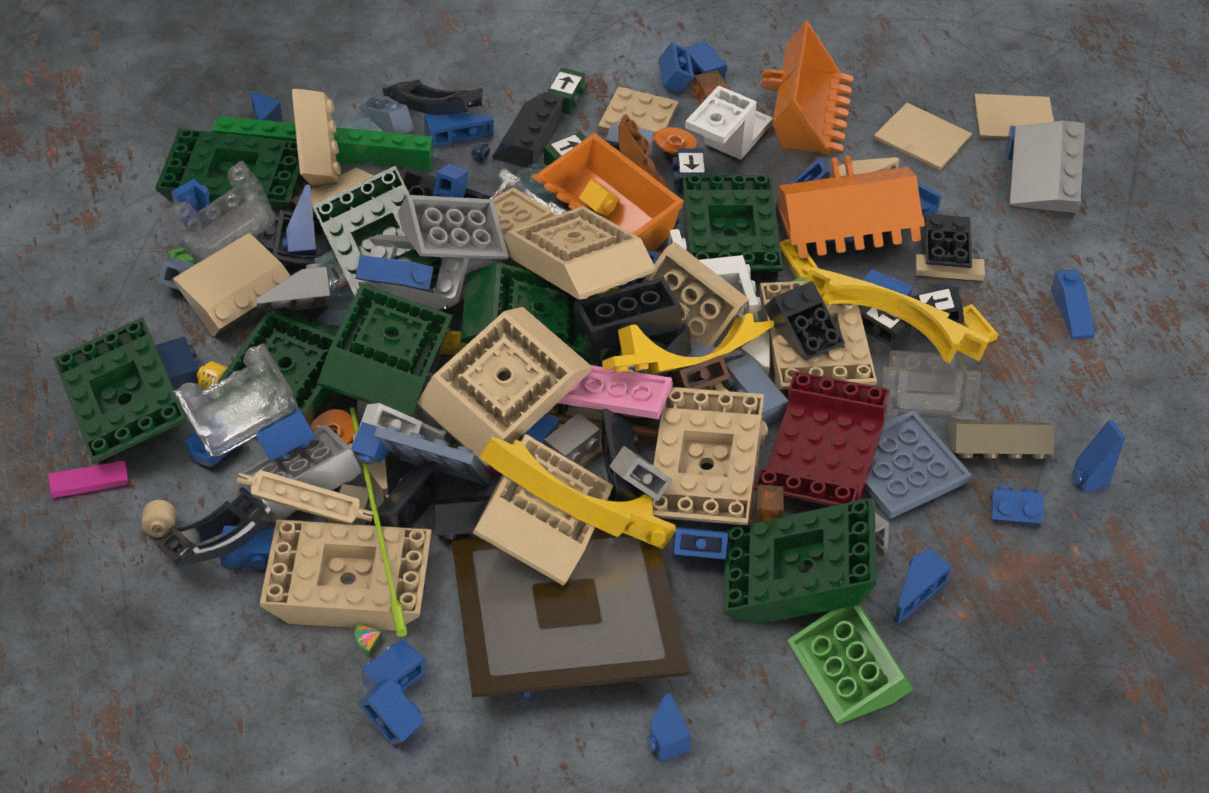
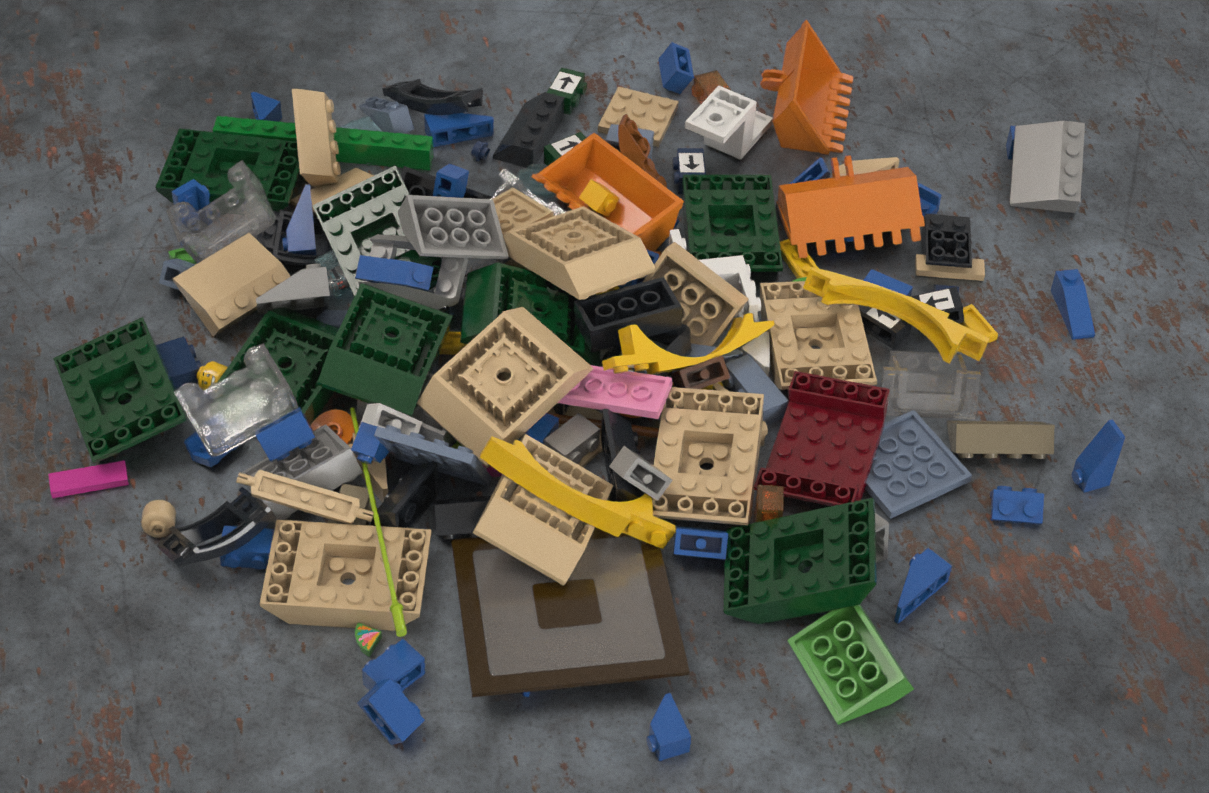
orange dish [654,127,697,154] -> none
blue brick [685,41,727,88] -> none
black slope [764,281,845,361] -> none
tan piece [874,103,972,170] -> none
tan piece [974,94,1054,140] -> none

